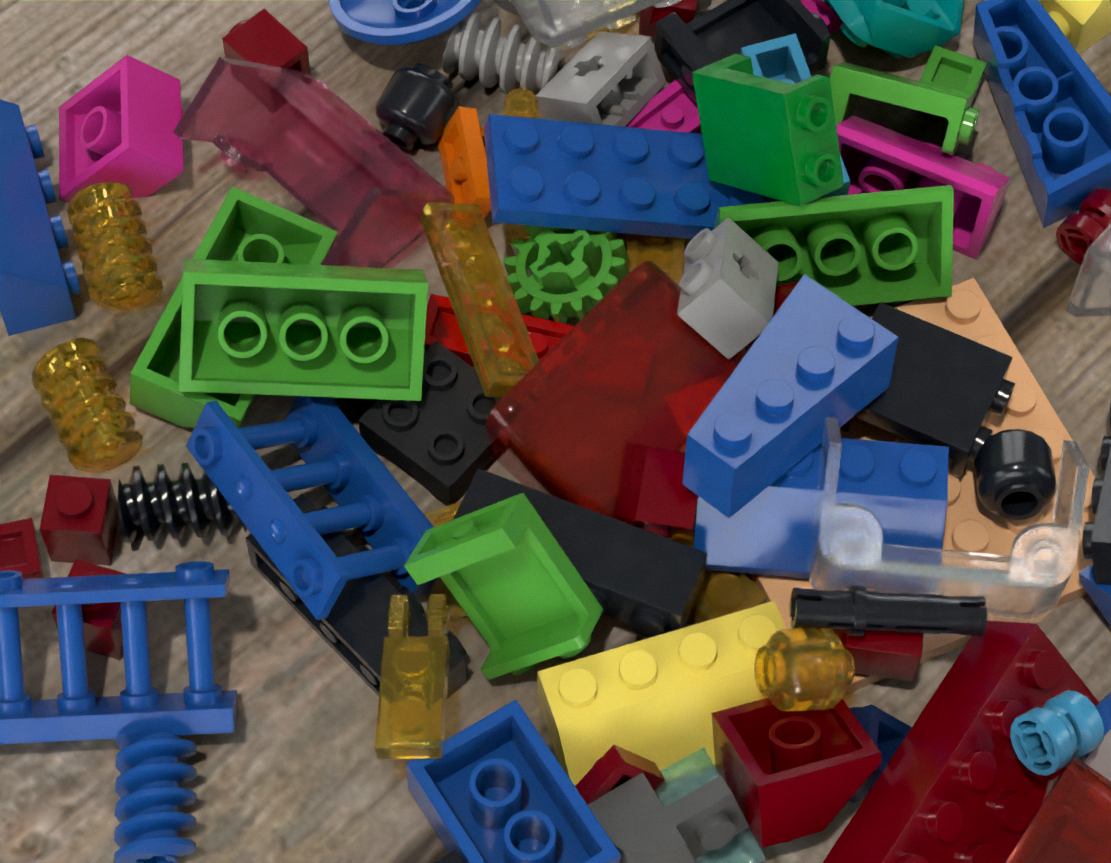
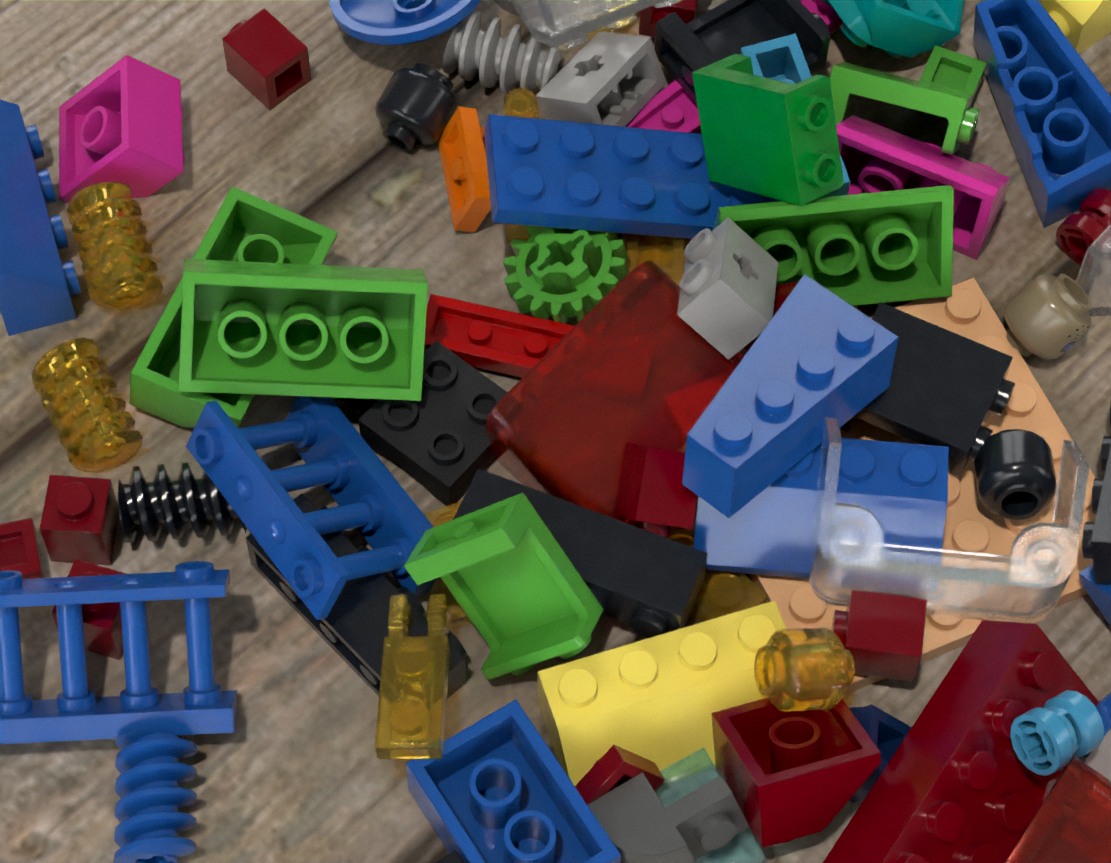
clear pink windscreen [173,57,454,268] -> none
clear yellow plate [419,202,547,397] -> none
black pin [790,585,987,637] -> none
none -> dark tan head [1004,274,1093,360]

